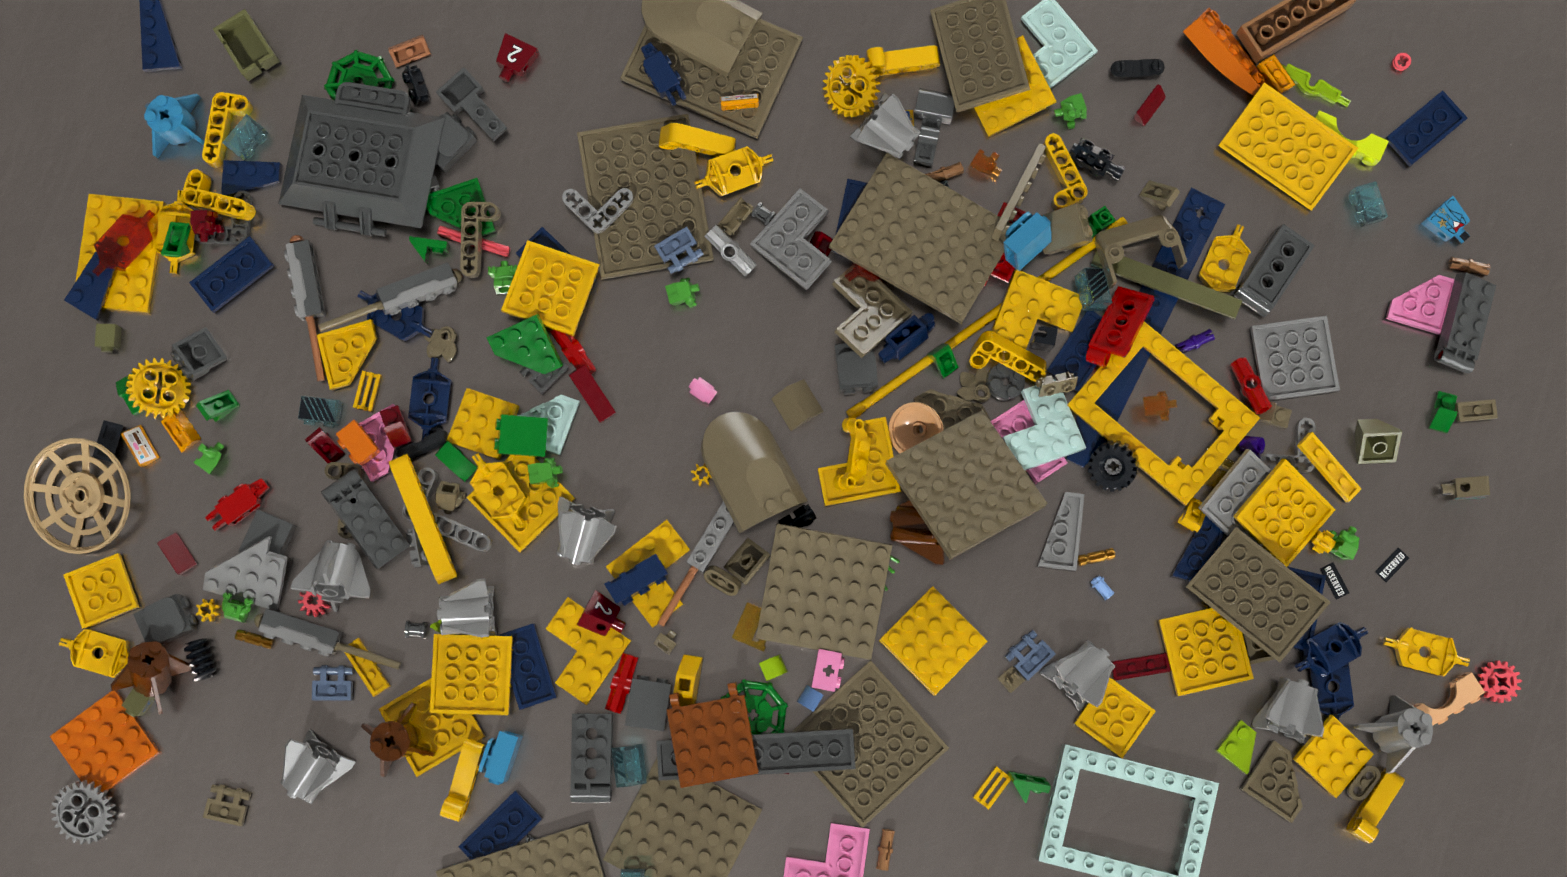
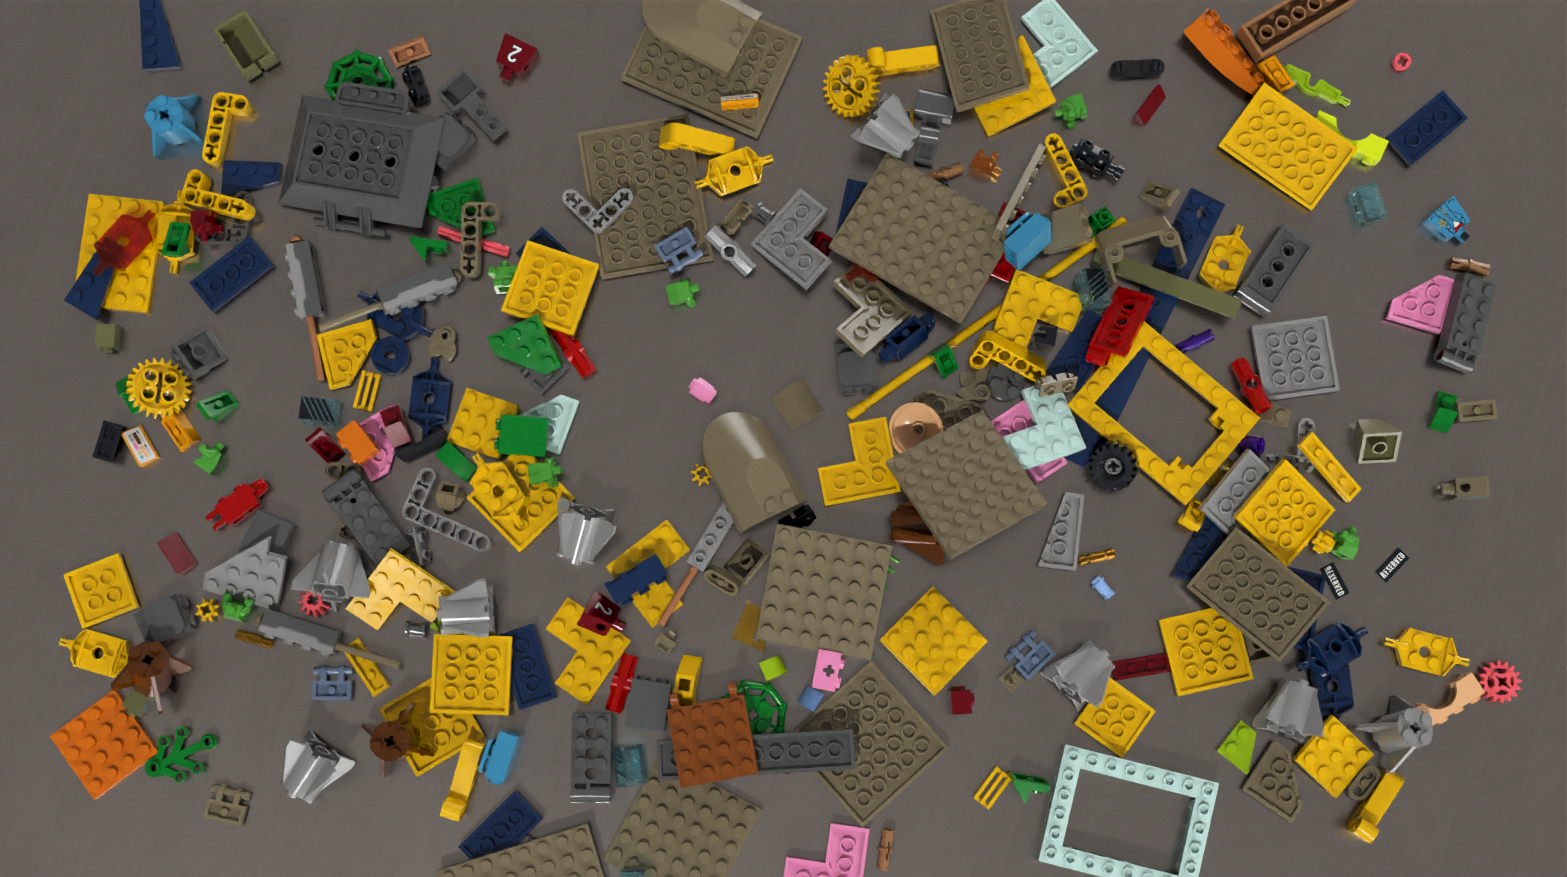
tan dish [24,438,131,554] -> none
light grey gear [51,780,116,844] -> none
black piece [184,638,217,682] -> none
clear light blue brick [222,114,268,161] -> none
yellow beam [389,454,457,584] -> none
dark red tile [568,364,616,422] -> none
dark blue hinge [641,42,686,106] -> none
yellow plate [834,417,871,490] -> none
clear orange piece [1143,391,1177,421] -> none
none -> green plant [145,727,218,783]
none -> yellow plate [345,548,455,630]
none -> dark blue plate [370,336,410,375]
none -> dark red brick [947,686,975,715]

